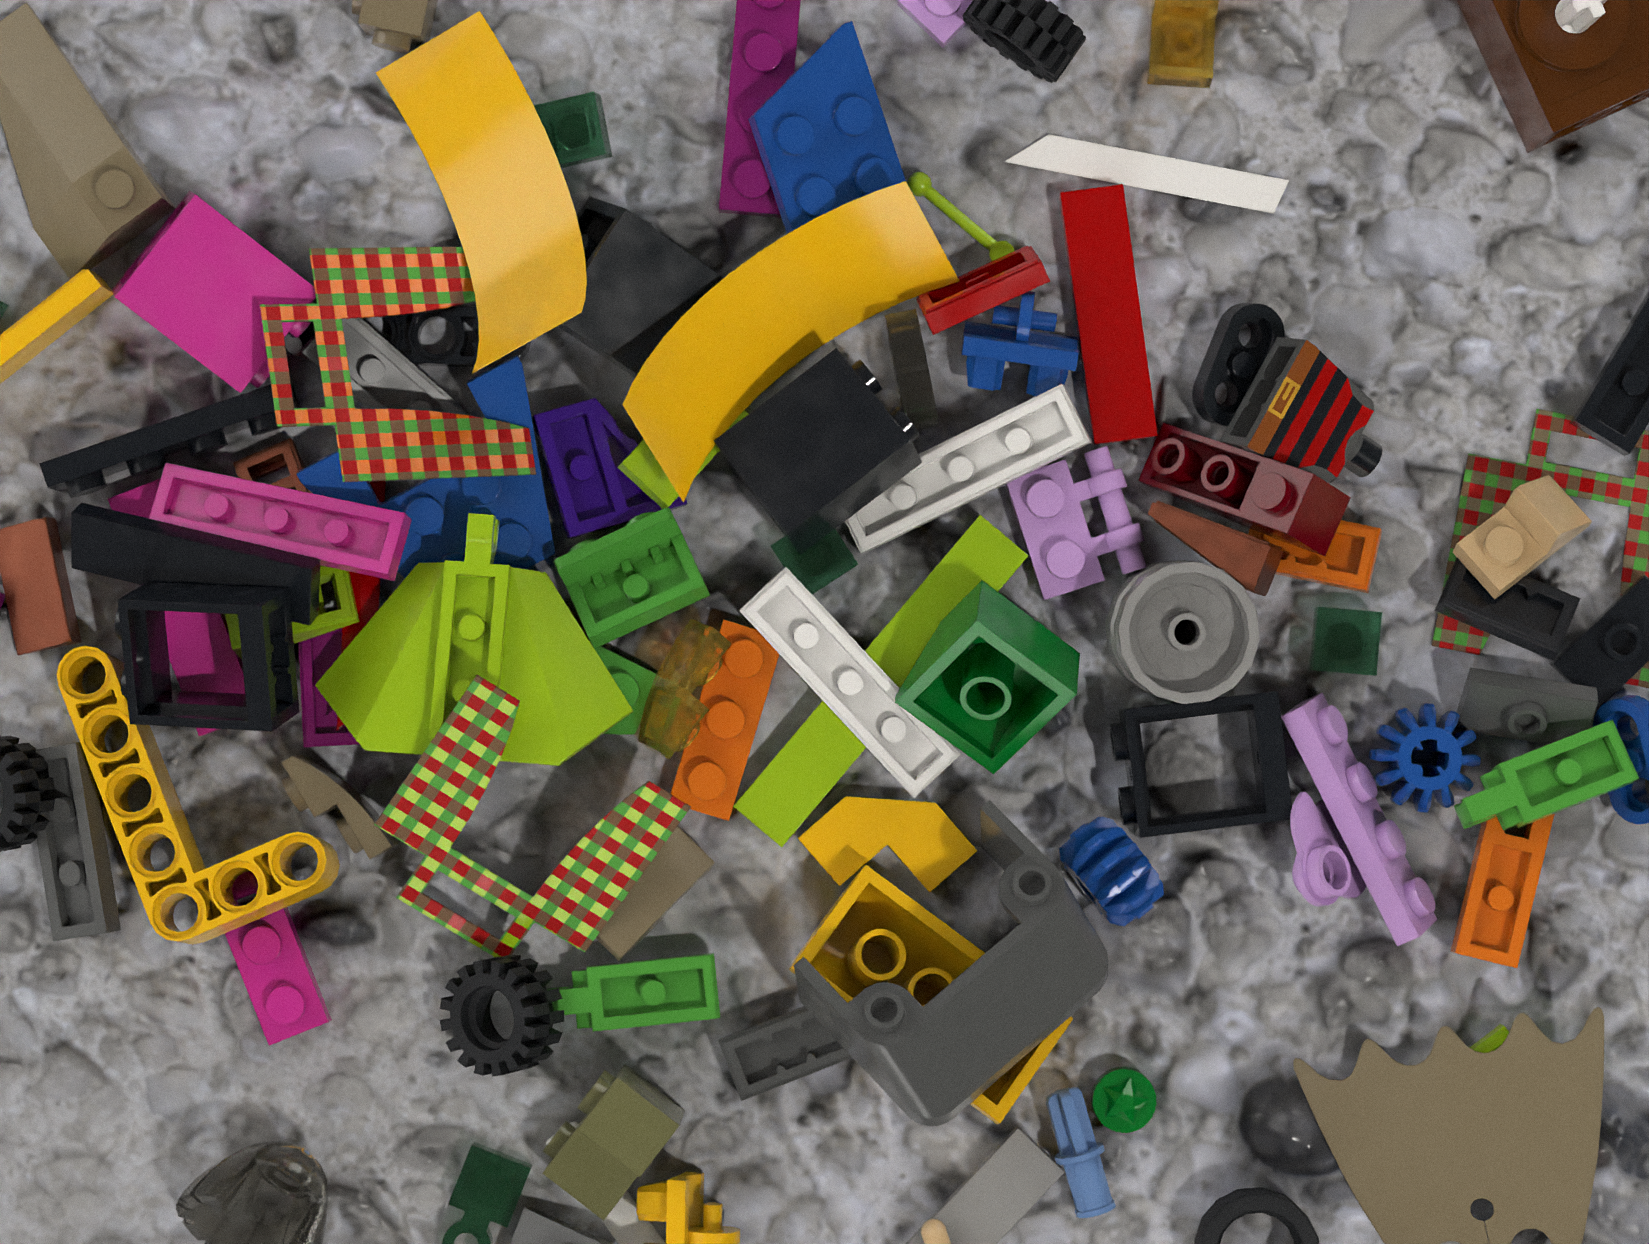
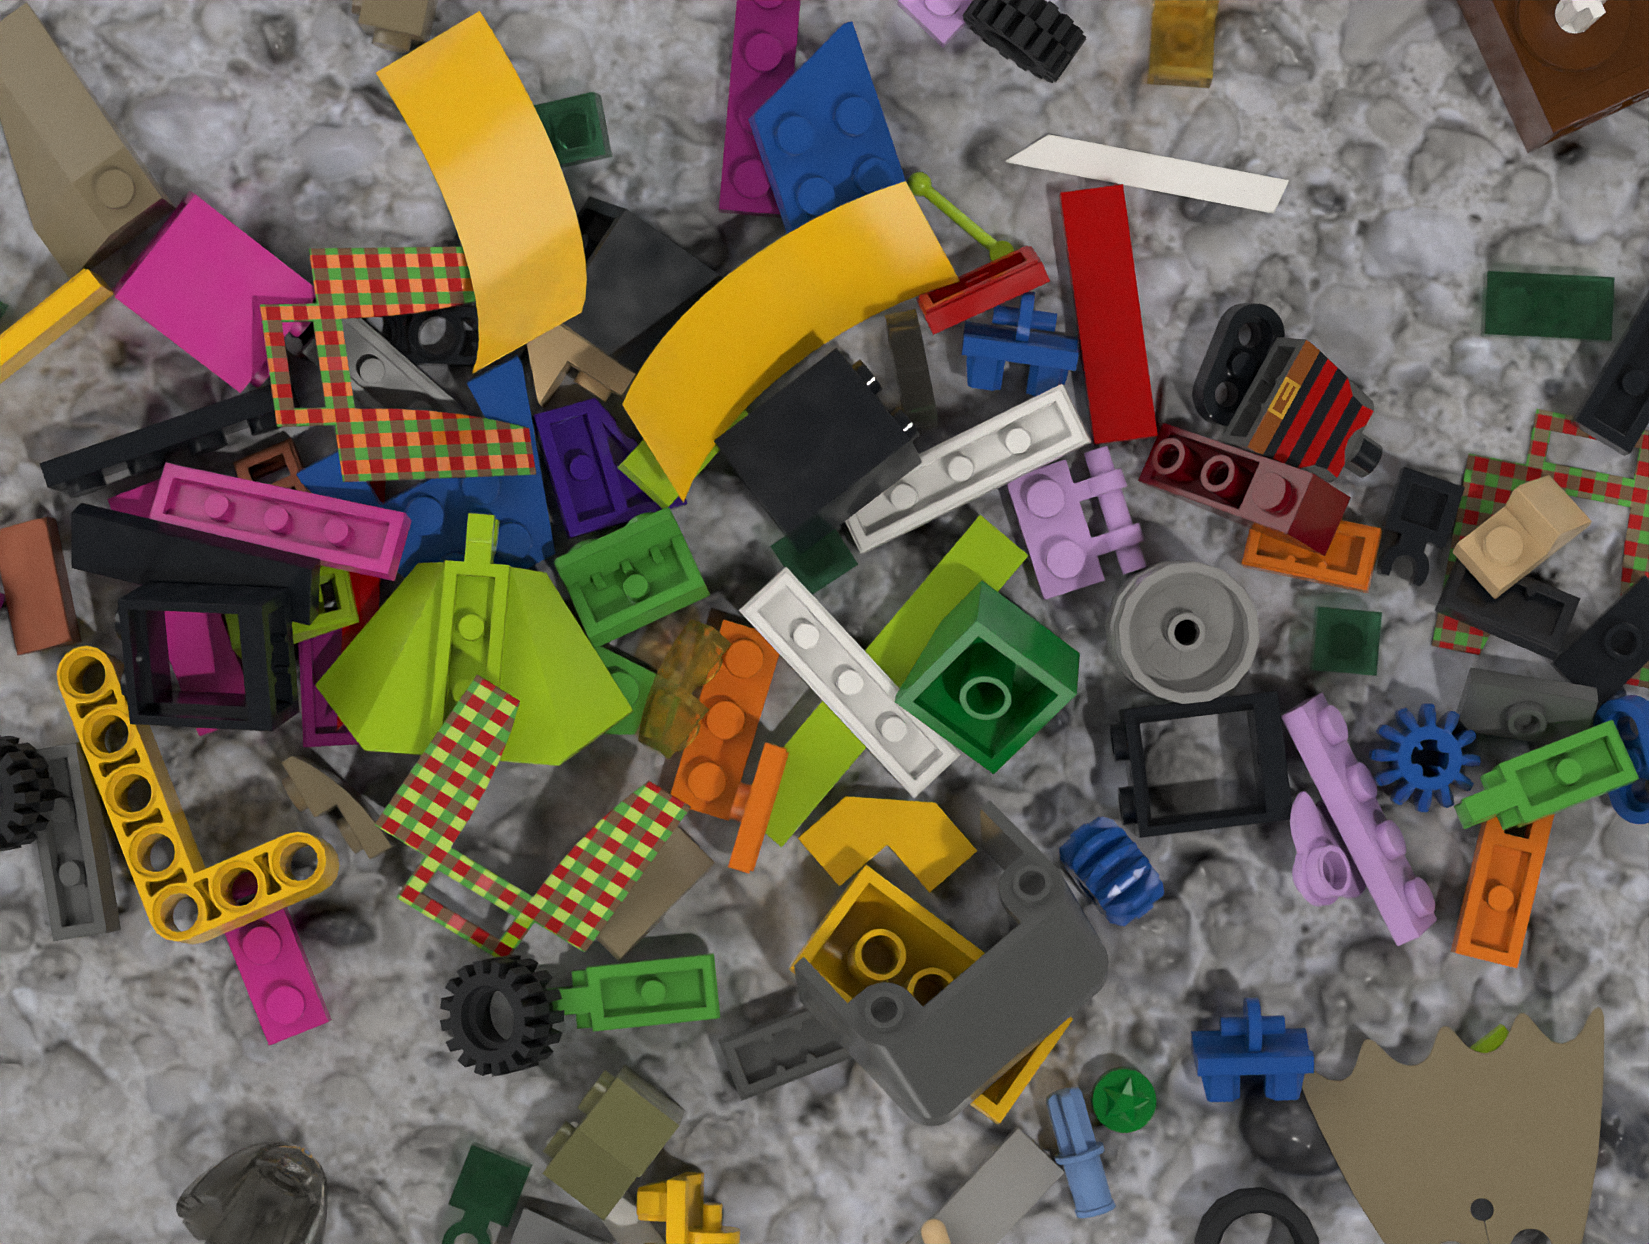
copper slope [1148,500,1284,596] -> none
none -> tan slope [526,325,636,408]
none -> orange plate [728,742,789,874]
none -> blue hips [1191,997,1314,1102]
none -> black plate [1377,467,1465,587]
none -> clear green plate [1481,271,1615,343]

